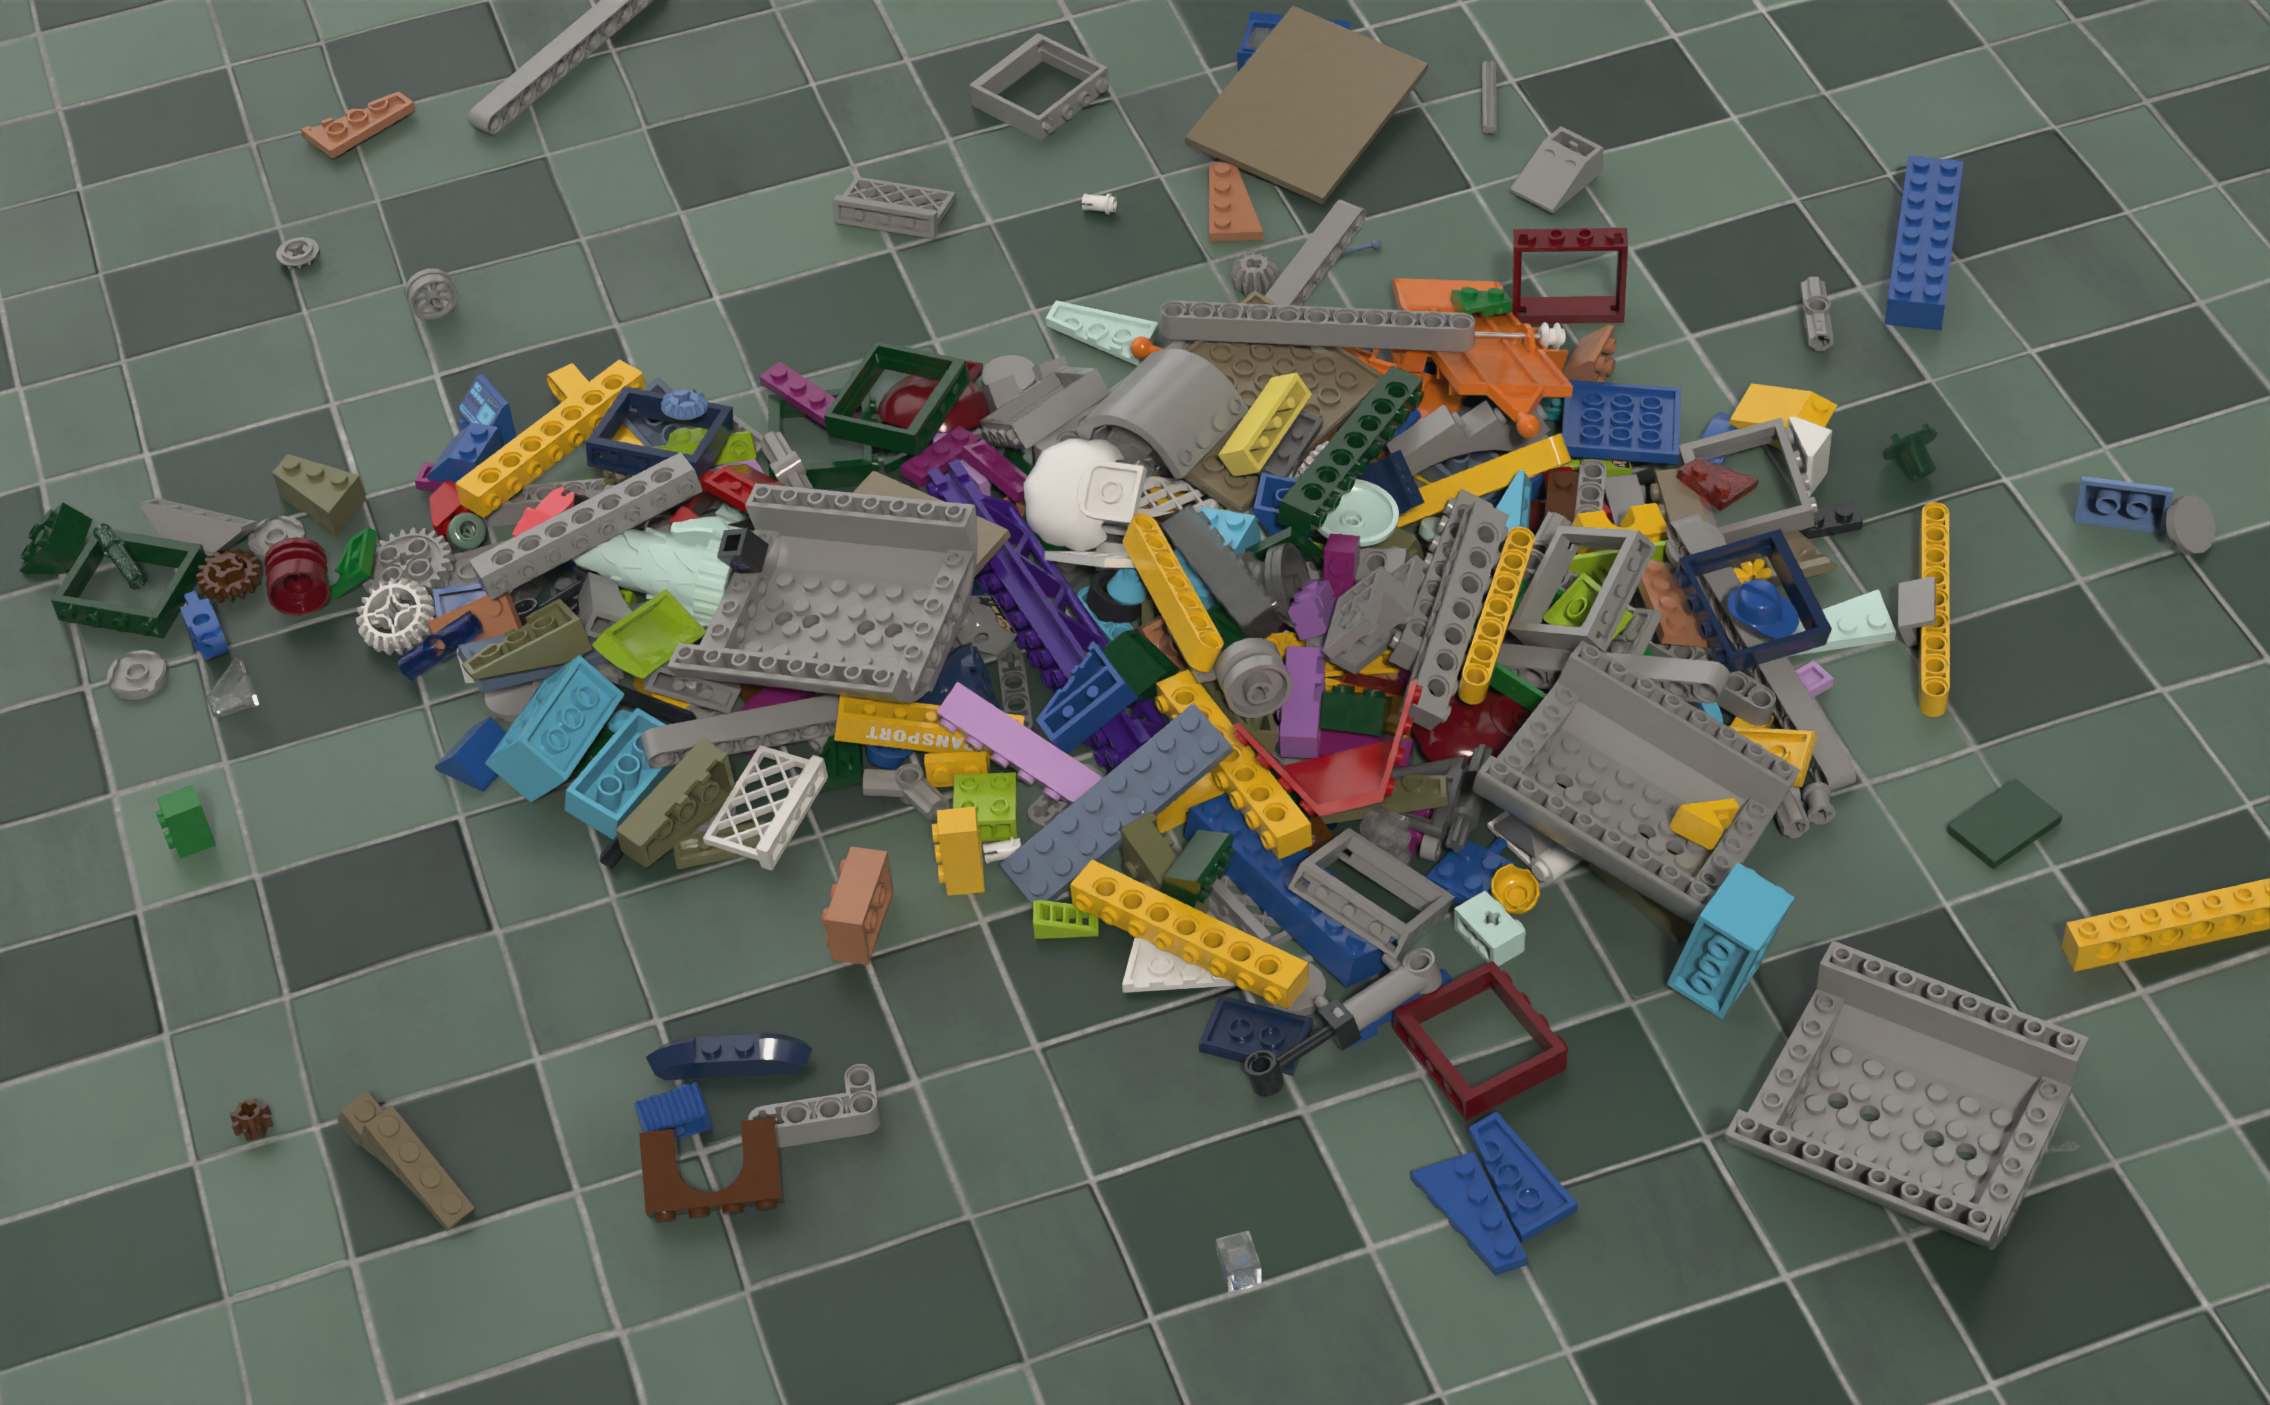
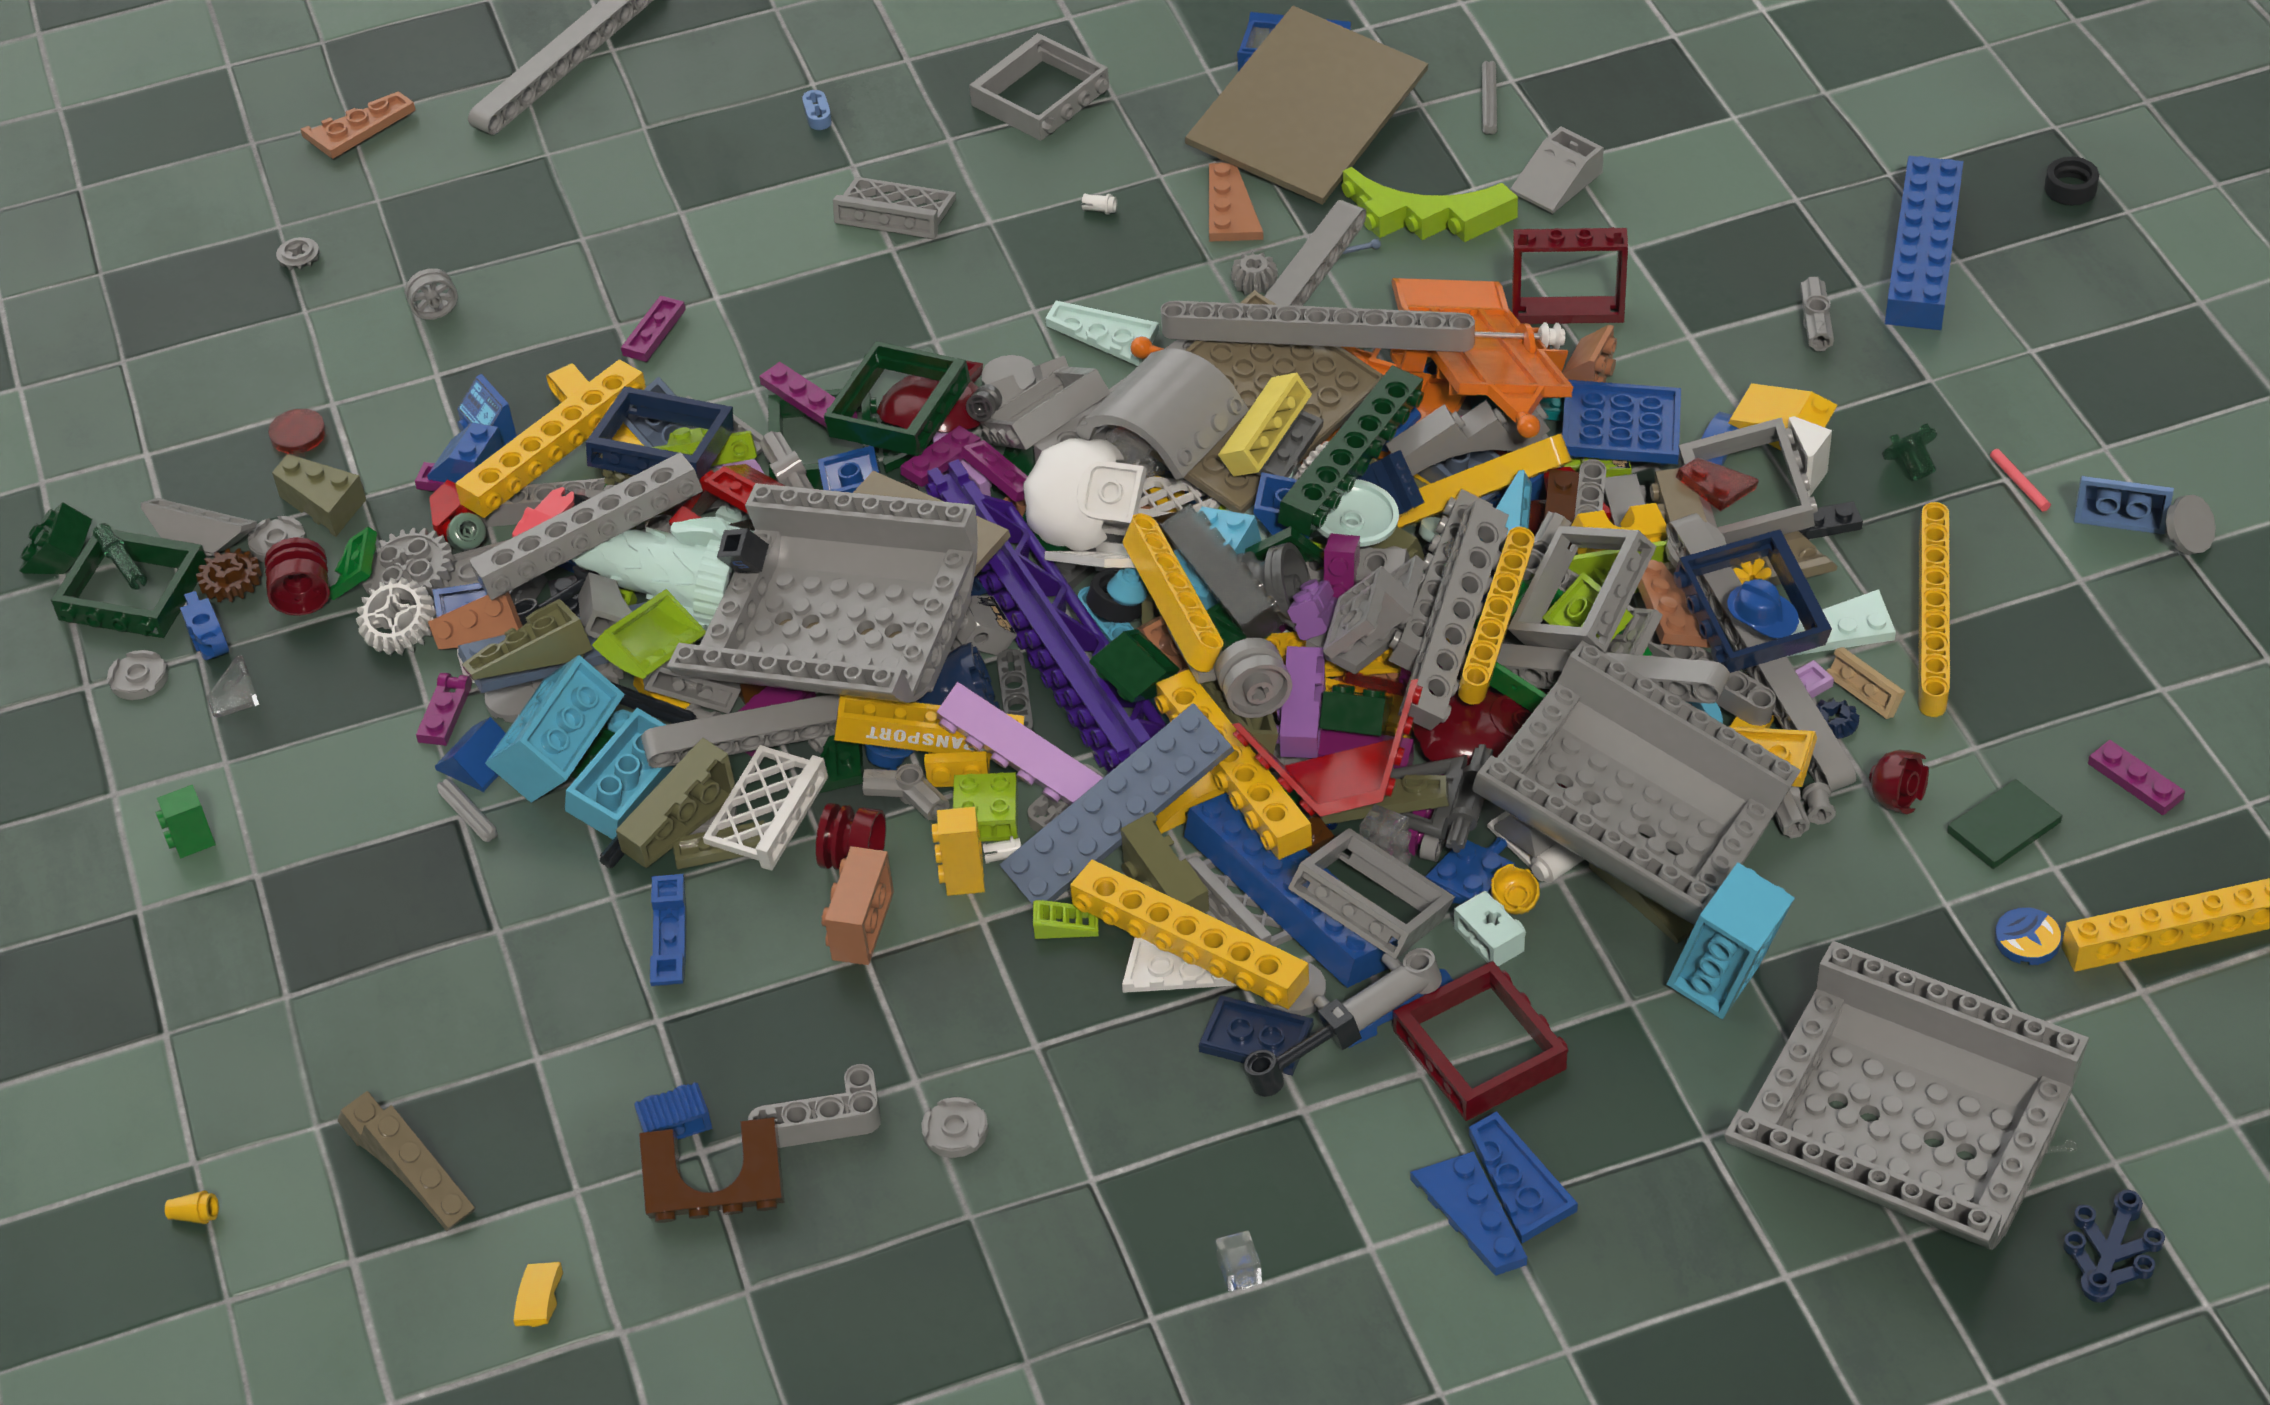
reddish brown gear [230,1098,273,1141] -> none
clear blue piece [397,611,484,680] -> none
dark blue brick [646,1033,812,1080] -> none
medium blue gear [661,388,708,420] -> none
blue wedge [1036,641,1138,754] -> none
slope [1160,830,1235,908] -> none
green wing [1451,287,1513,317] -> none
yellow slope [1669,798,1740,850] -> none
light grey panel [1898,577,1936,647] -> none
none -> yellow cone [165,1190,219,1224]
none -> clear red tile [268,409,325,454]
none -> magenta plate [416,673,472,746]
none -> light grey axle [437,779,498,842]
none -> yellow slope [513,1262,563,1327]
none -> magenta plate [621,295,686,362]
none -> blue slope [650,874,686,986]
none -> medium blue beam [802,90,832,130]
none -> dark red wheel [816,803,886,870]
none -> blue slope [817,446,881,493]
none -> light grey tile [921,1097,988,1158]
none -> flat silver wheel [966,384,1002,421]
none -> lime arch [1341,167,1518,242]
none -> dark blue gear [1816,698,1860,739]
none -> tan hinge [1826,647,1906,719]
none -> dark red cylinder [1869,749,1929,815]
none -> coral bar [1990,449,2051,512]
none -> tile [1995,908,2062,965]
none -> black tyre [2044,156,2100,205]
none -> dark blue plant [2063,1190,2165,1302]
none -> magenta plate [2088,740,2185,815]

